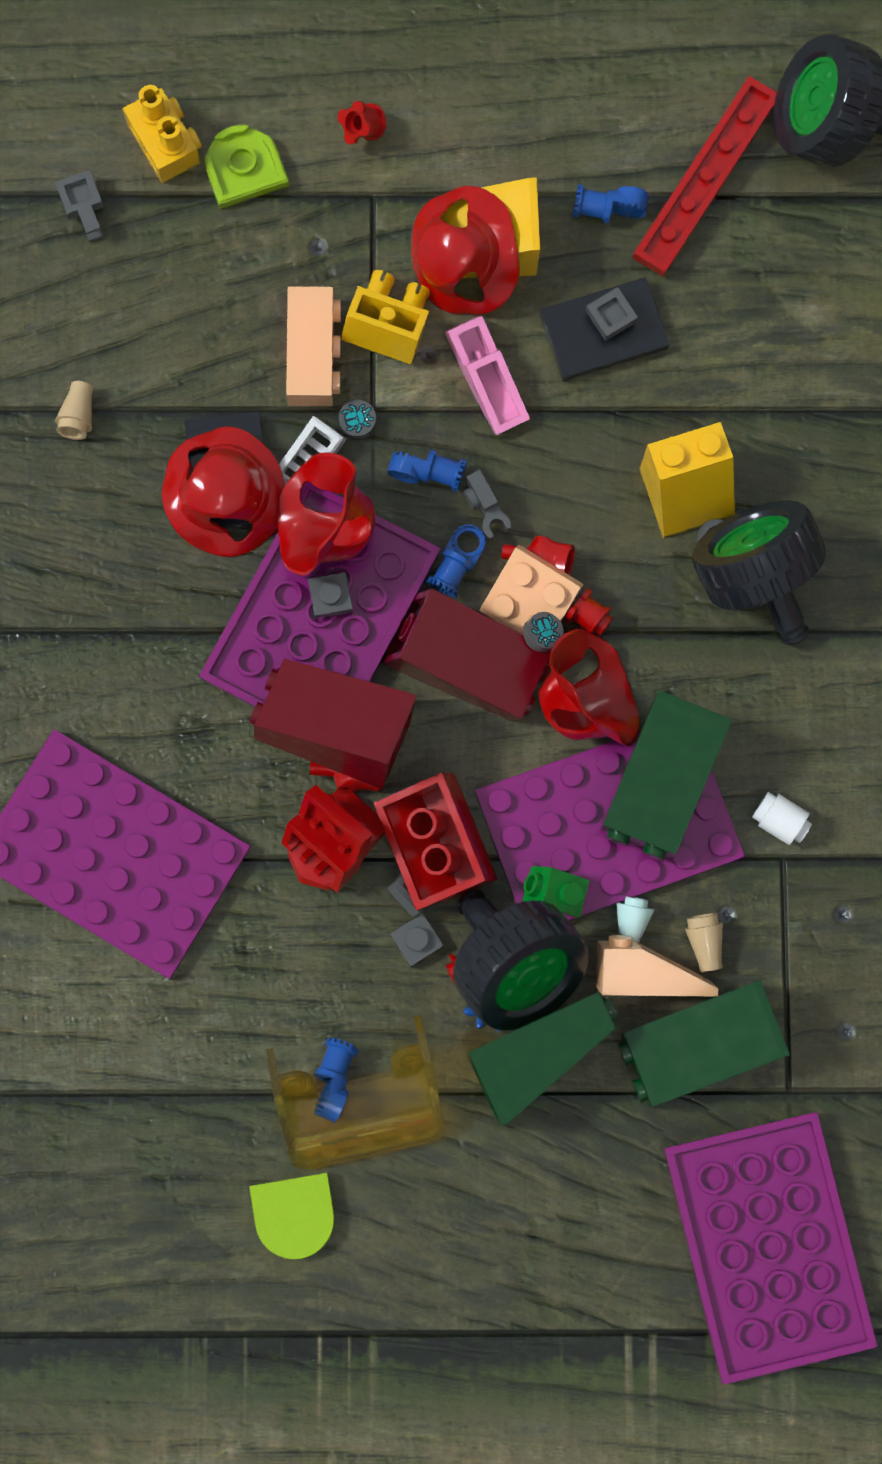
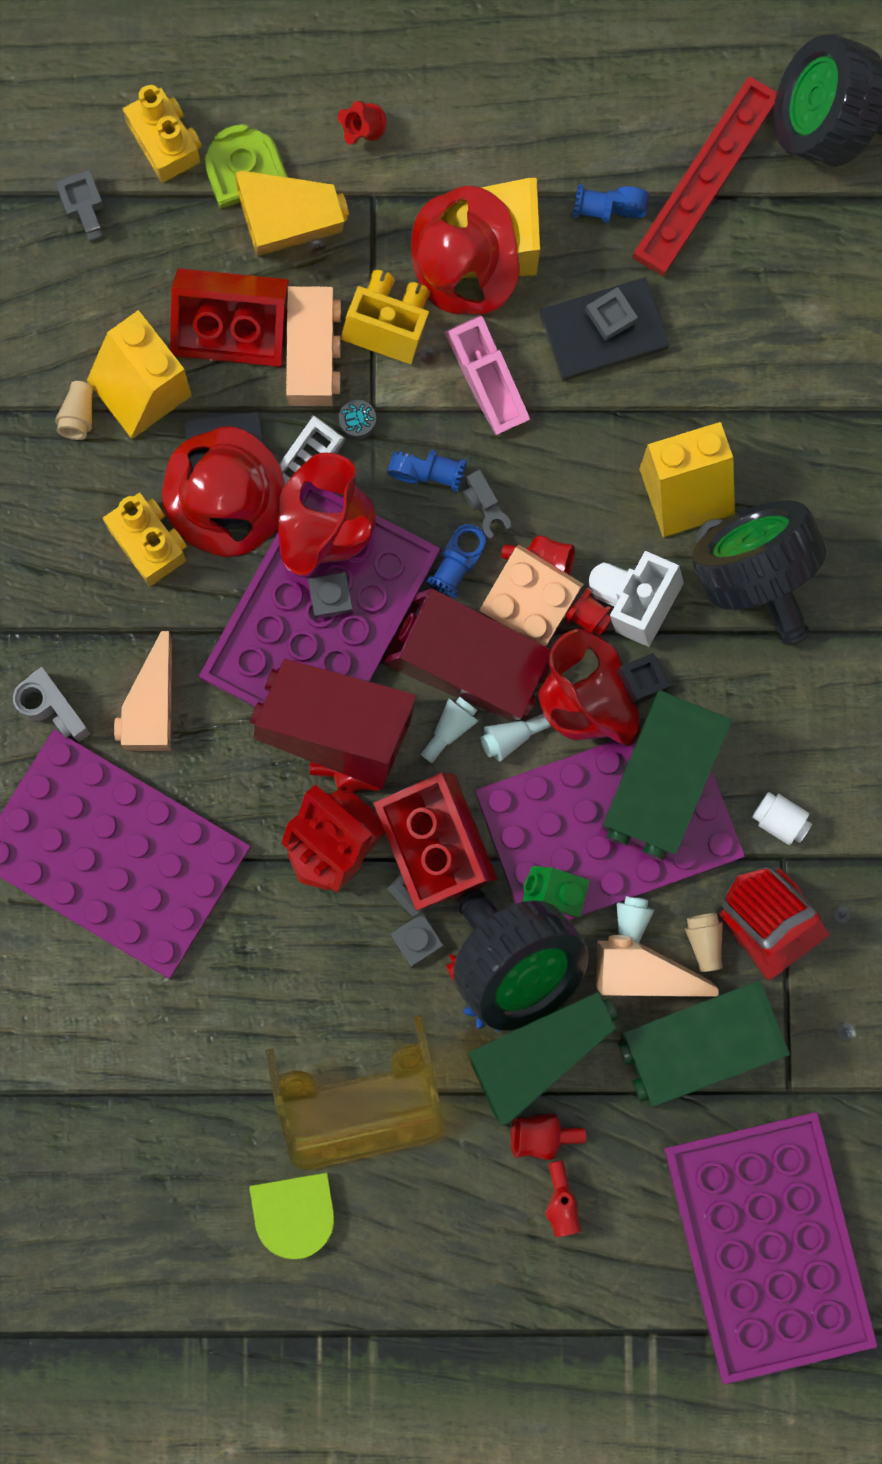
blue connector [313,1037,359,1123] -> none
tile [523,612,564,652] -> none
none -> light grey plate [13,667,91,743]
none -> yellow slope [87,310,192,439]
none -> yellow brick [102,492,187,587]
none -> light nougat slope [114,631,172,751]
none -> red slope [170,268,289,367]
none -> yellow slope [235,171,349,257]
none -> light aqua cone [420,696,479,764]
none -> light aqua cone [480,713,551,762]
none -> red piece [511,1114,586,1160]
none -> red piece [545,1160,583,1237]
none -> white brick [589,551,684,647]
none -> black tile [617,653,670,705]
none -> red piece [719,867,830,981]

